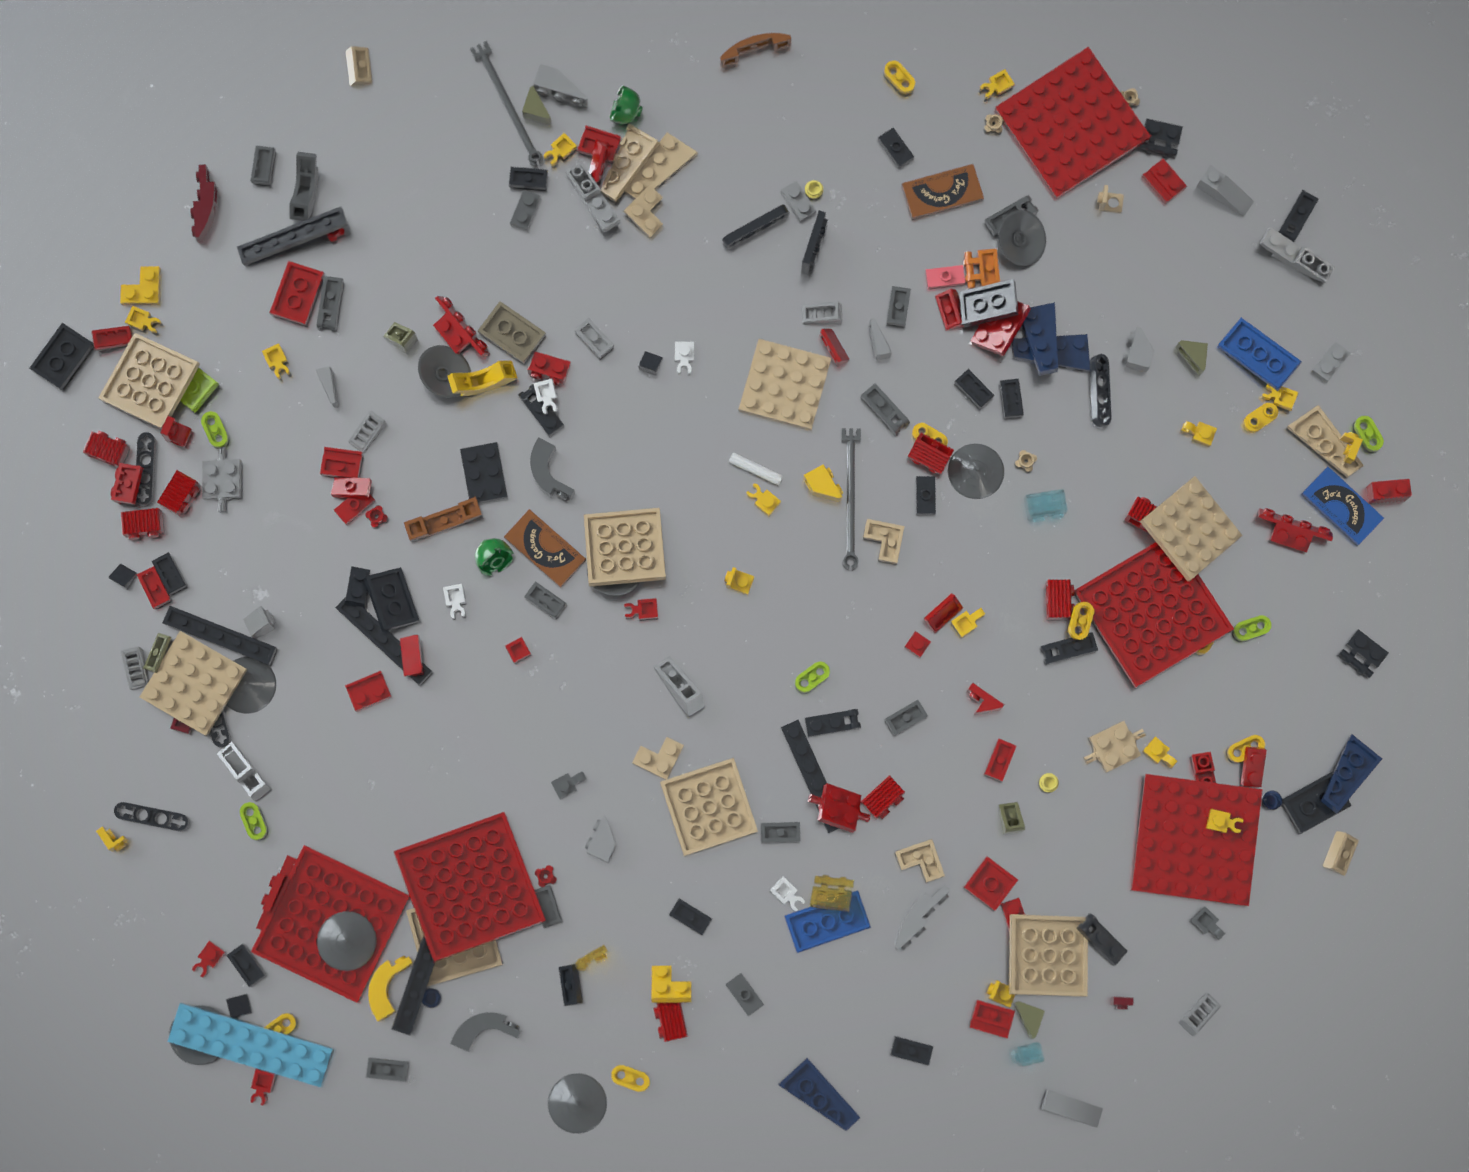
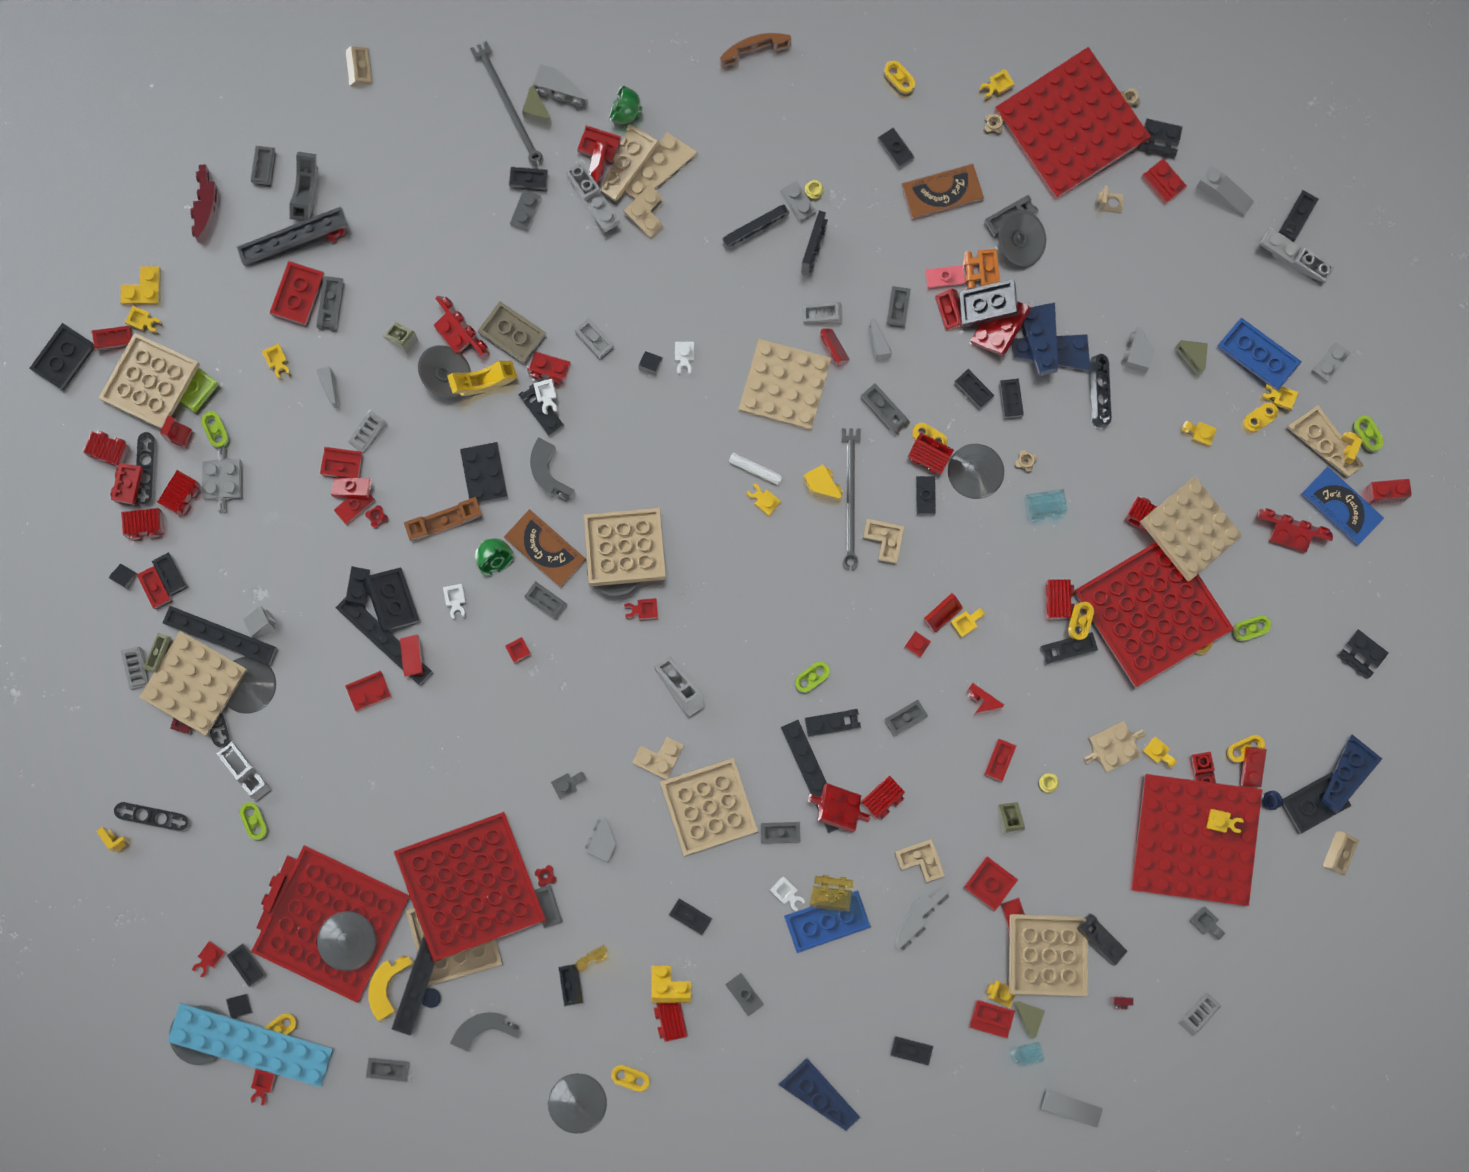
yellow plate [543,133,577,166] -> none
yellow bracket [724,567,754,595] -> none

